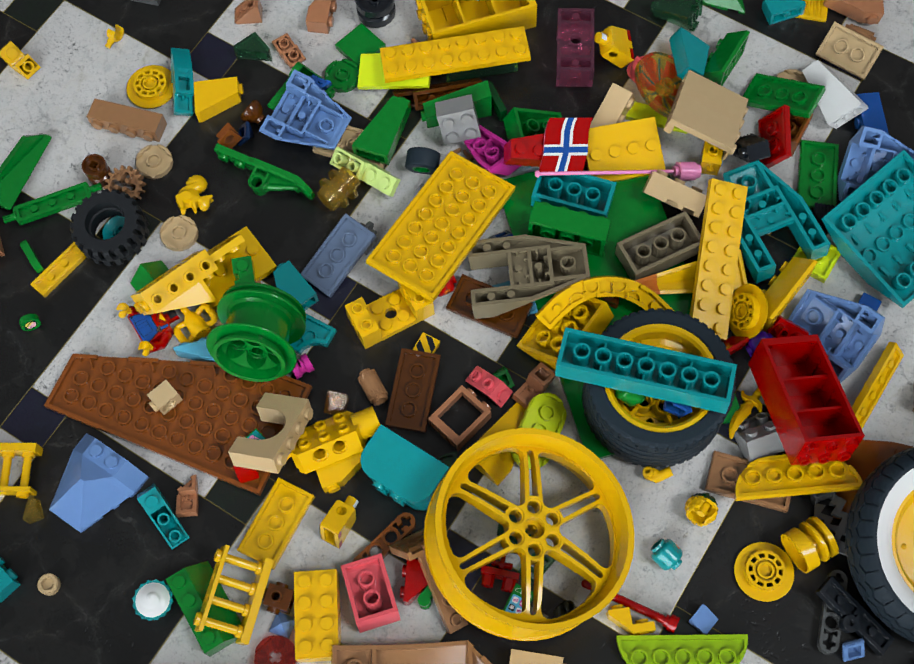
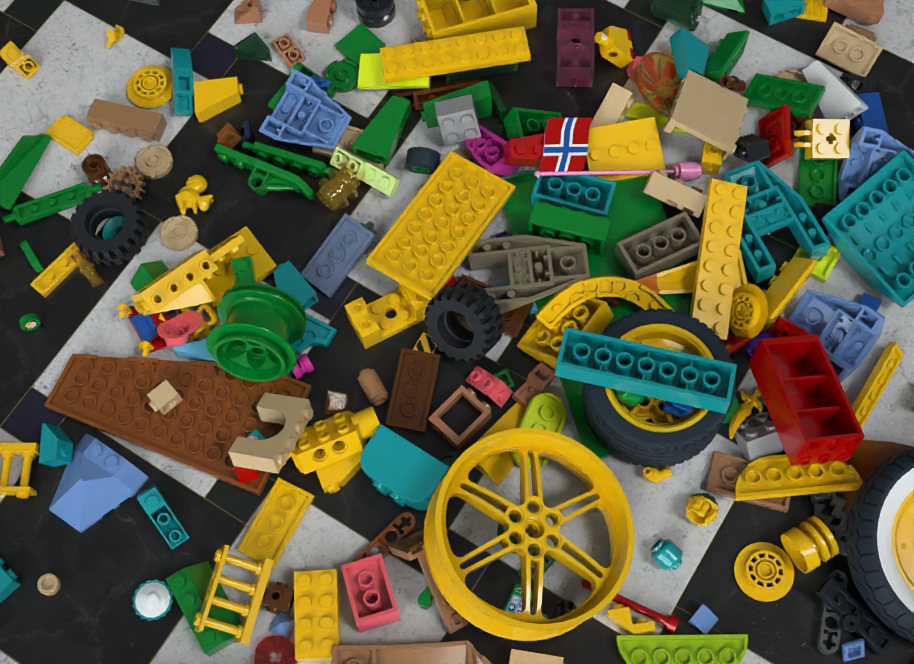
clear yellow slope [23,495,44,524] -> none
nougat slope [176,474,198,518] -> none
reddish brown brick [240,100,265,124] -> none
yellow torso [320,496,359,549] -> none
red slope [400,559,428,605] -> none
red hips [481,556,520,593] -> none
none -> teal slope [39,423,73,467]
none -> yellow window [45,115,94,156]
none -> clear yellow pin [70,250,103,288]
none -> coral piece [157,311,203,347]
none -> green plate [242,141,338,178]
none -> black tyre [424,282,504,362]
none -> reddish brown pin [720,75,746,92]
none -> hinge [794,119,850,160]
none -> black piece [840,73,876,94]

